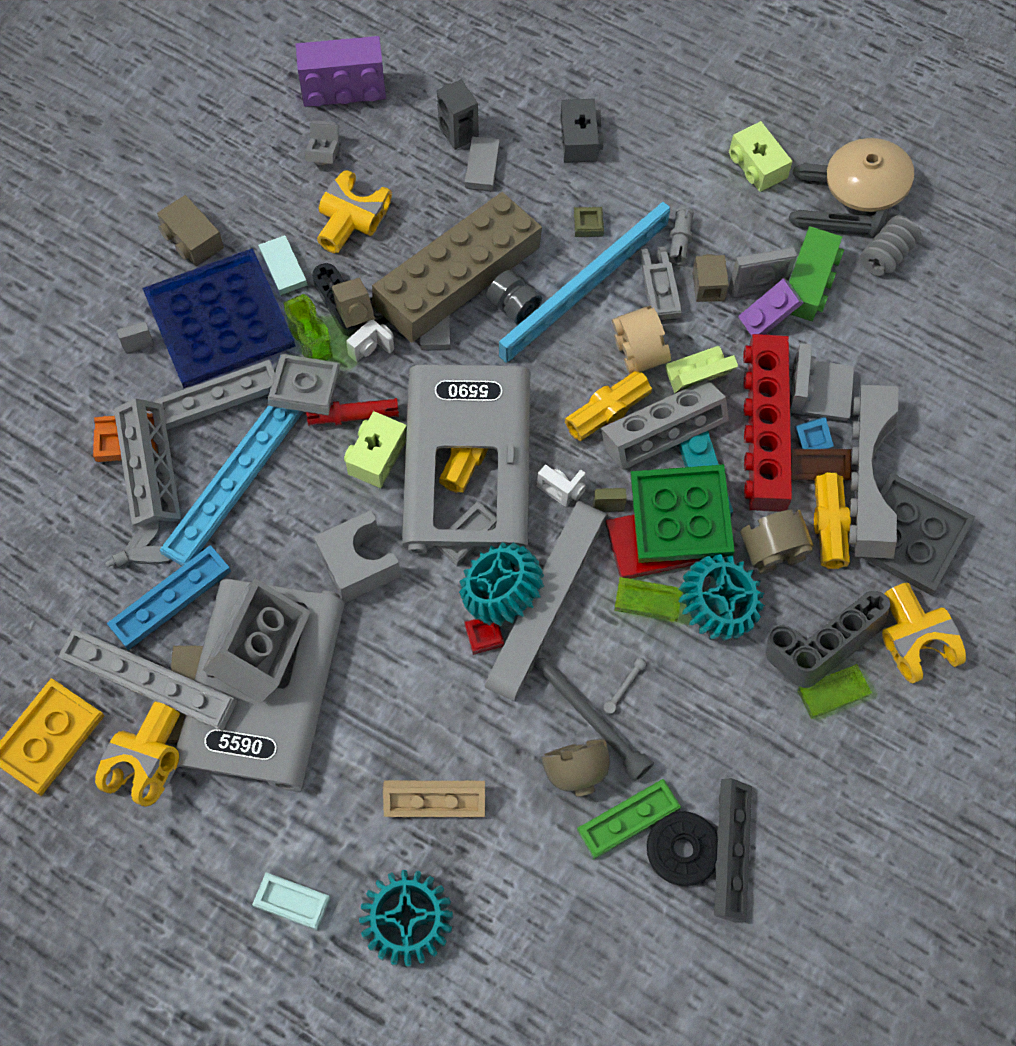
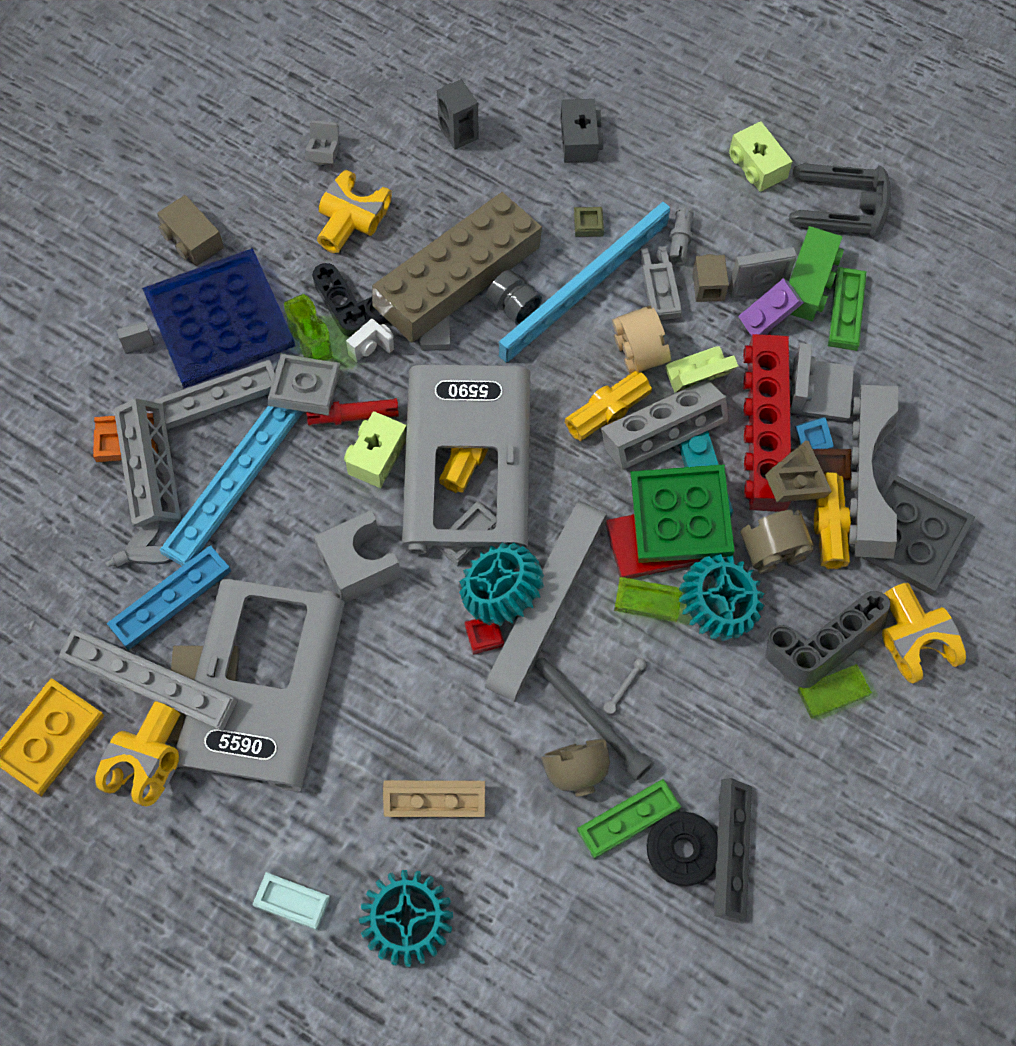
light grey brick [203,578,311,703] -> none
light aqua tile [258,235,307,296] -> none
medium lavender brick [295,36,386,107] -> none
dark tan brick [331,277,375,328] -> none
light grey tile [465,136,500,191] -> none
white bracket [537,464,587,507] -> none
olive tile [593,488,627,512] -> none
tan dish [827,138,914,212] -> none
light grey piece [860,215,922,276] -> none
none -> dark tan wing [765,441,832,502]
none -> bright green tile [828,267,867,351]

